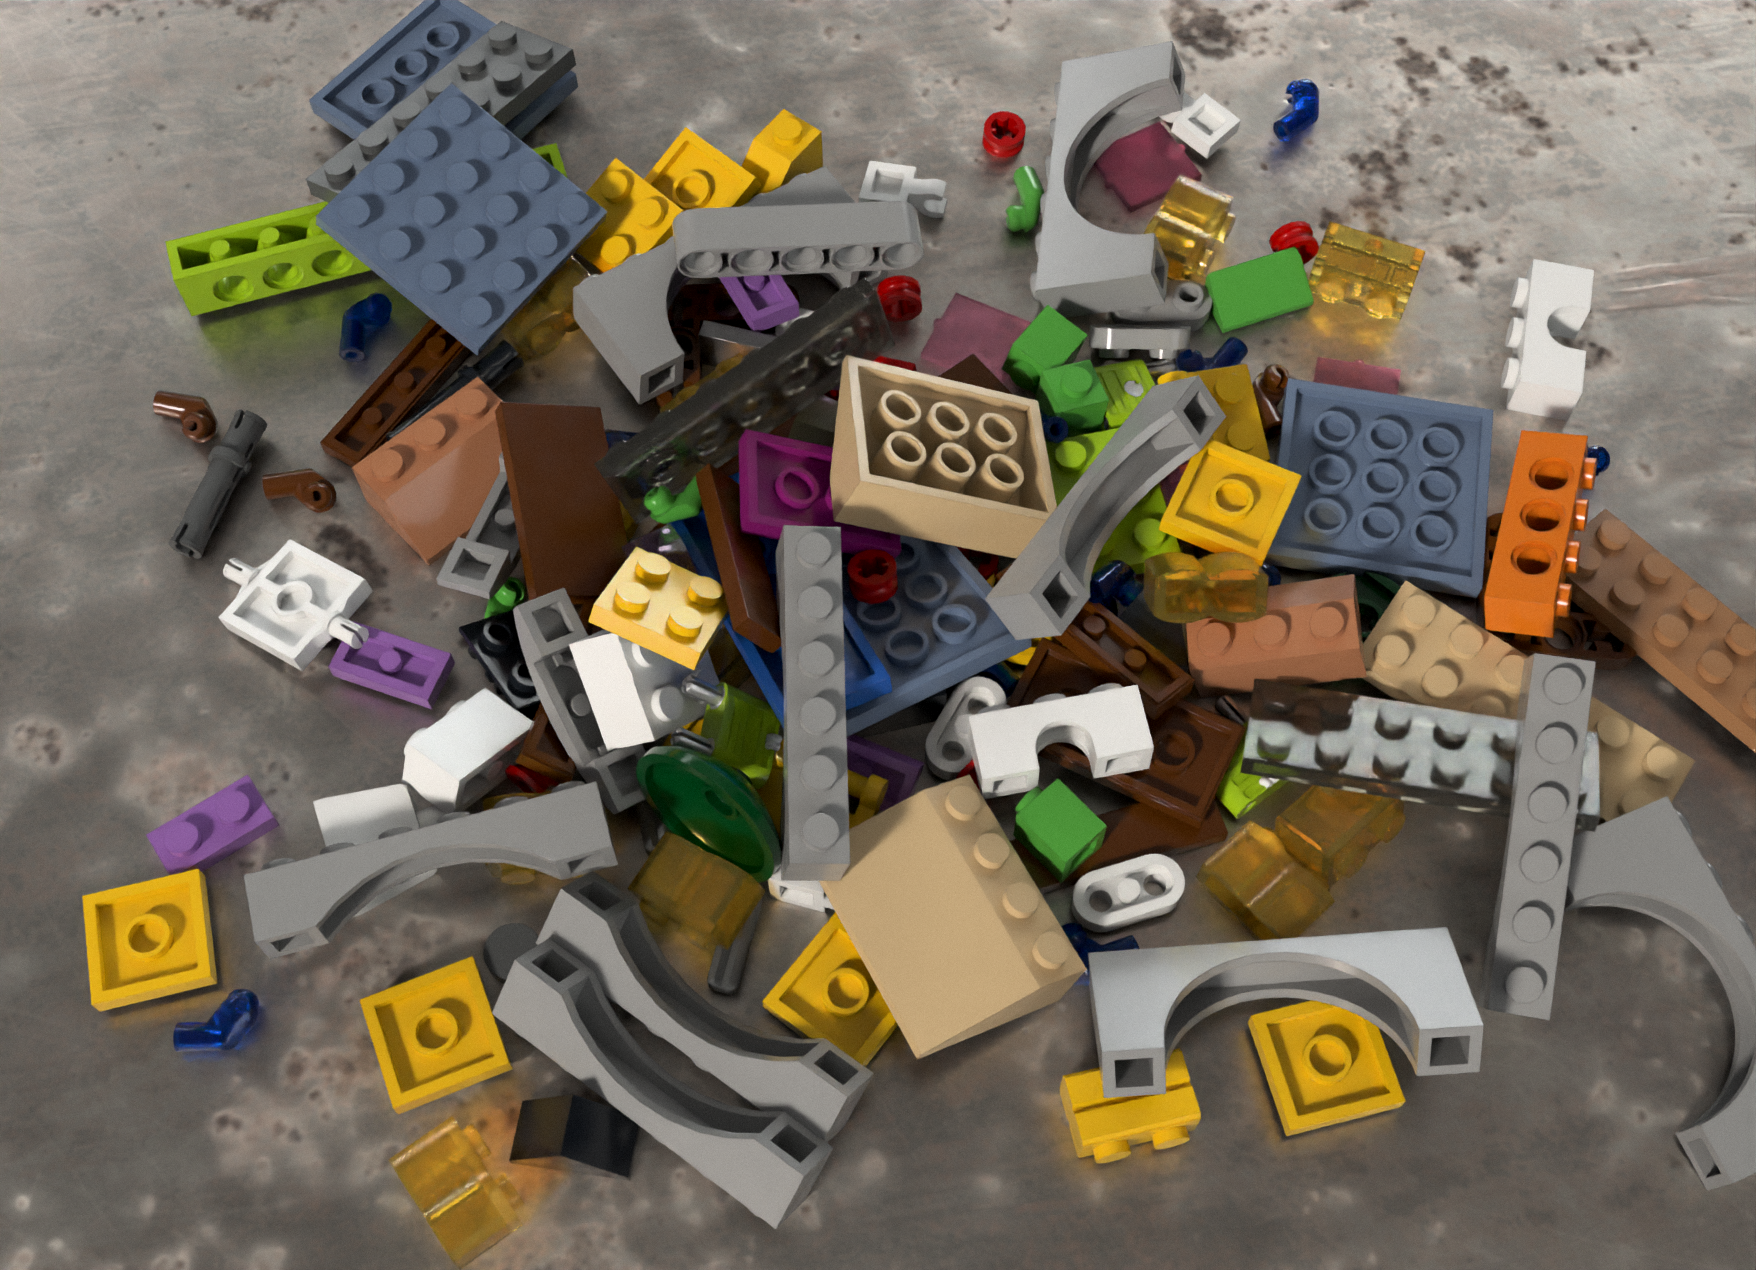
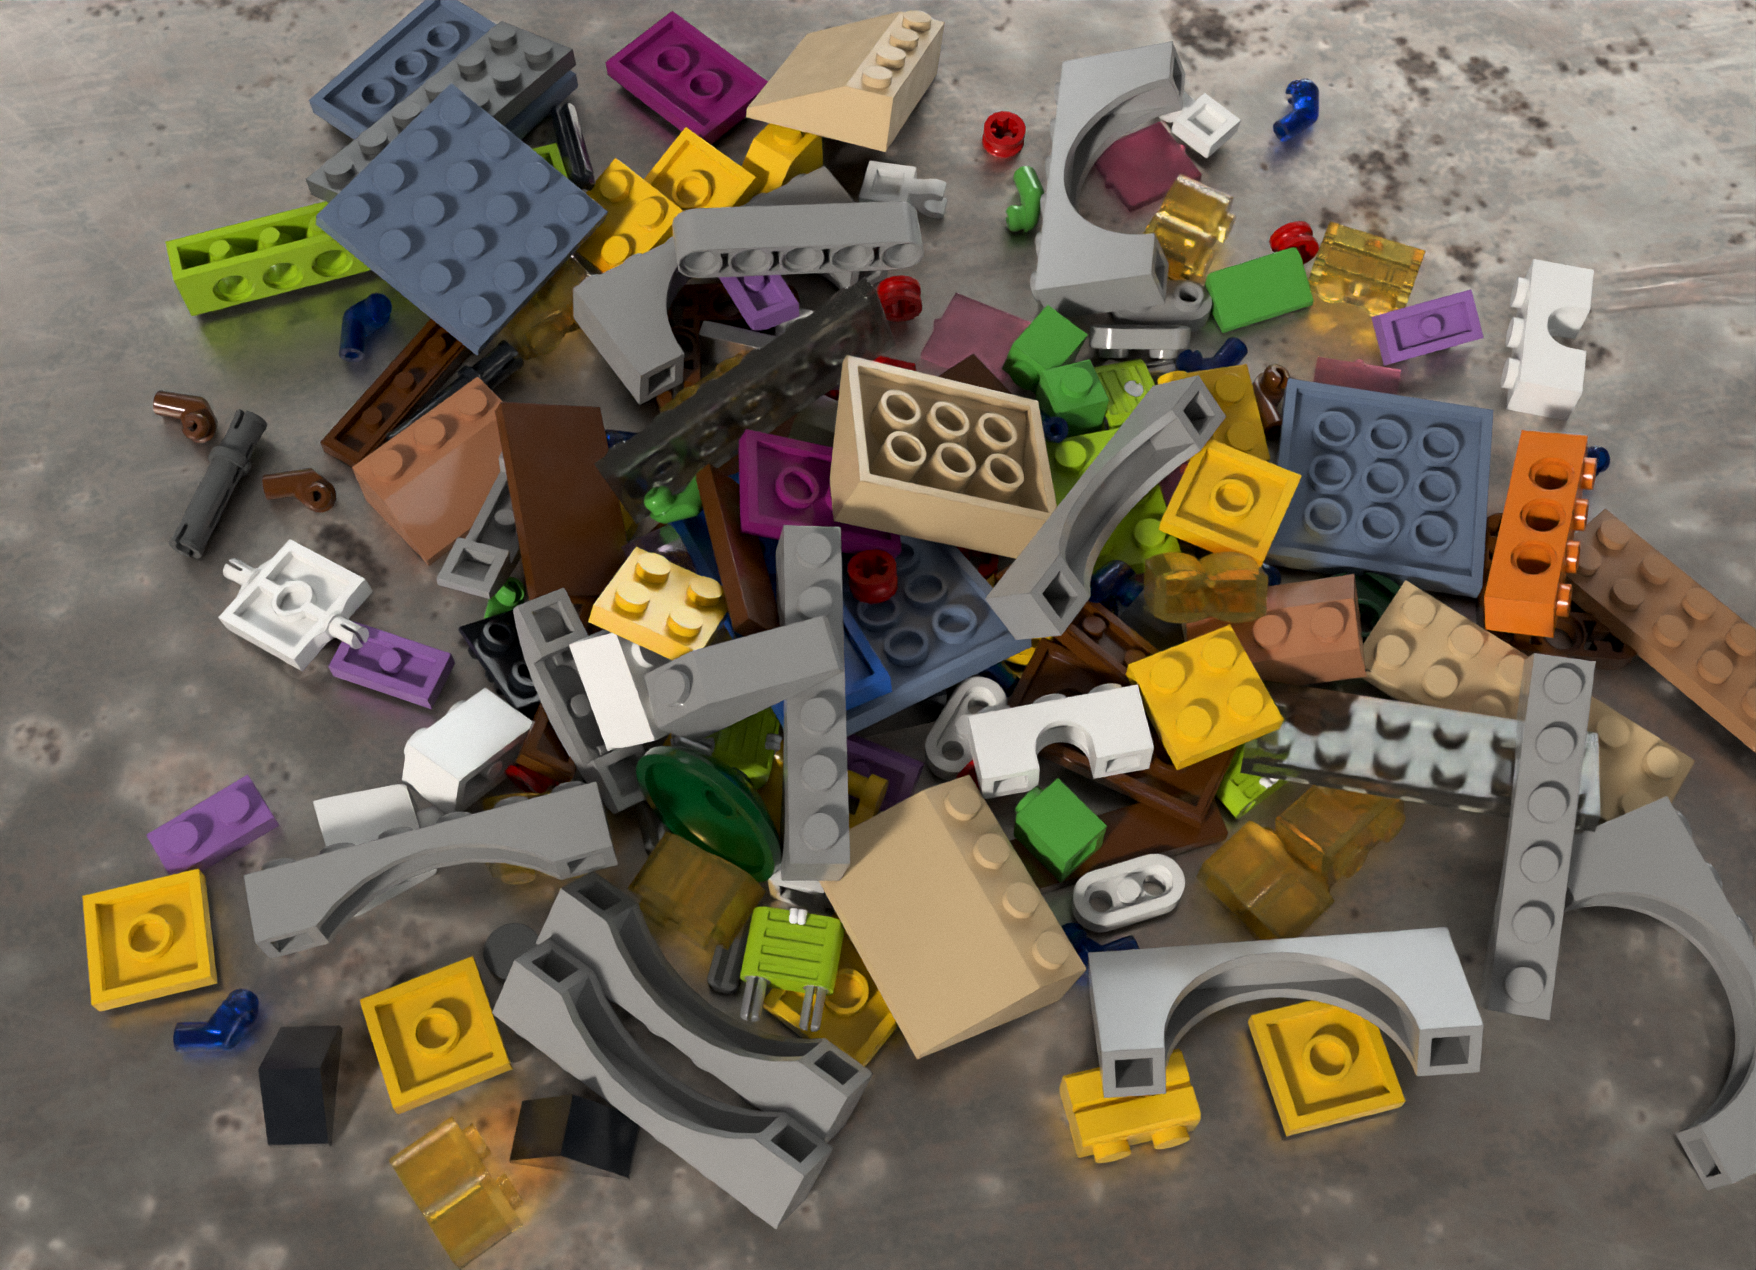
none -> black slope [258,1025,343,1148]
none -> black axle [550,102,596,191]
none -> magenta plate [605,11,768,145]
none -> light grey slope [644,616,844,742]
none -> lime piece [740,906,845,1032]
none -> tan slope [746,10,945,152]
none -> yellow plate [1126,625,1284,770]
none -> medium lavender plate [1371,289,1484,366]

